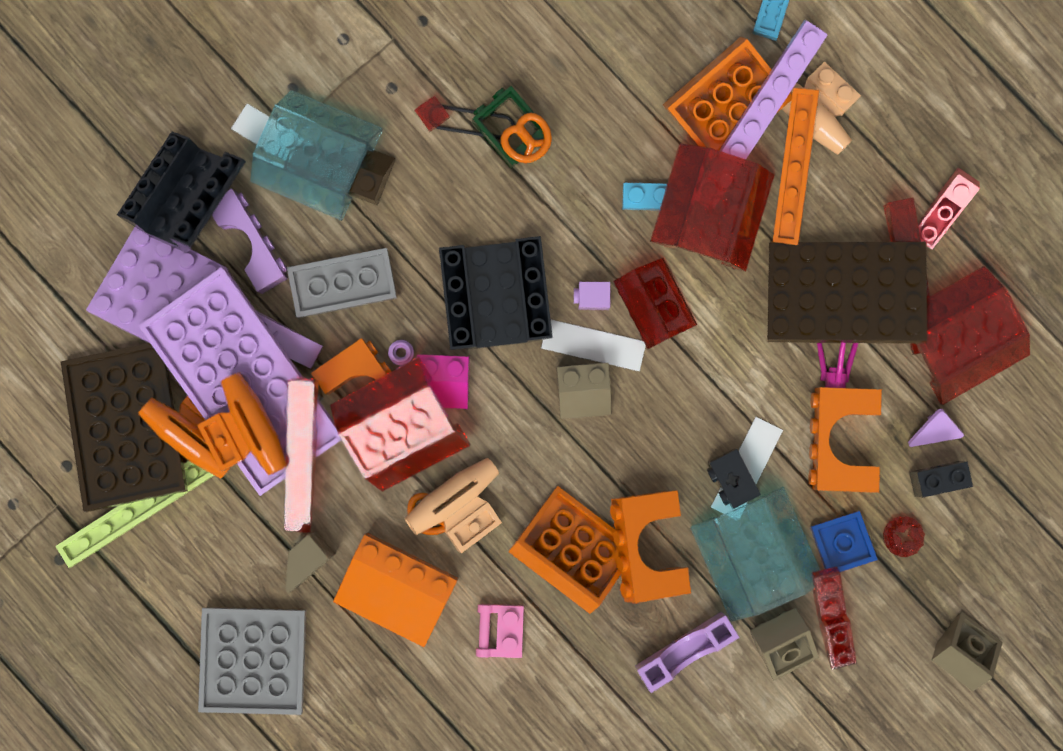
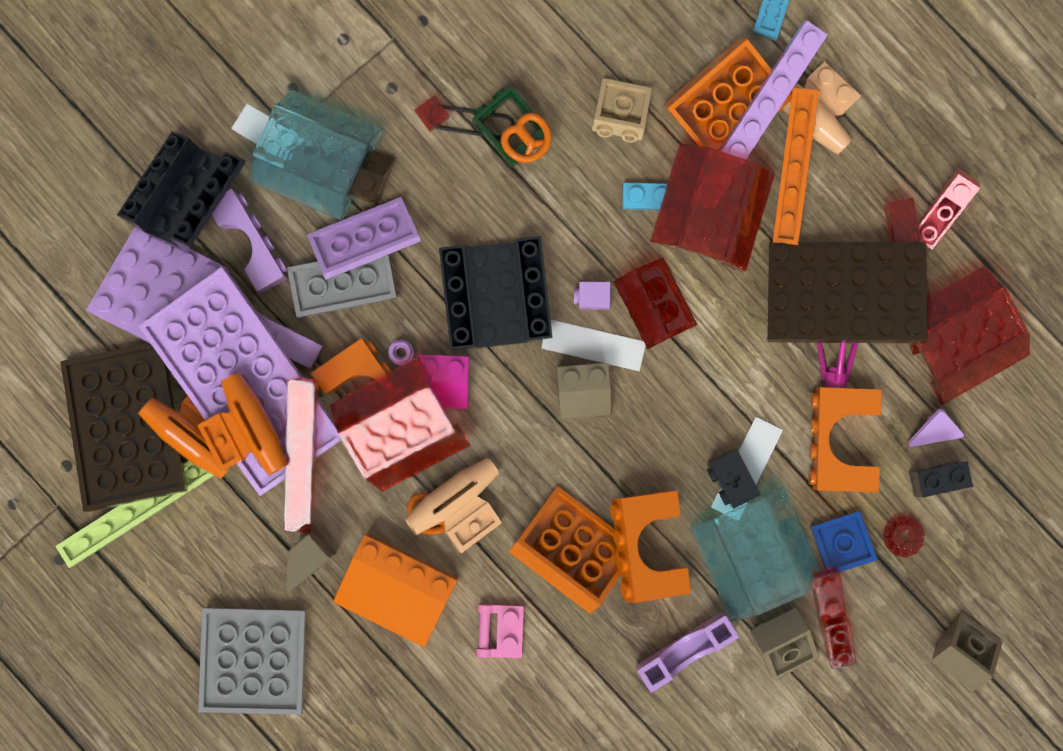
none -> lavender plate [307,197,421,279]
none -> tan plate [592,78,652,143]

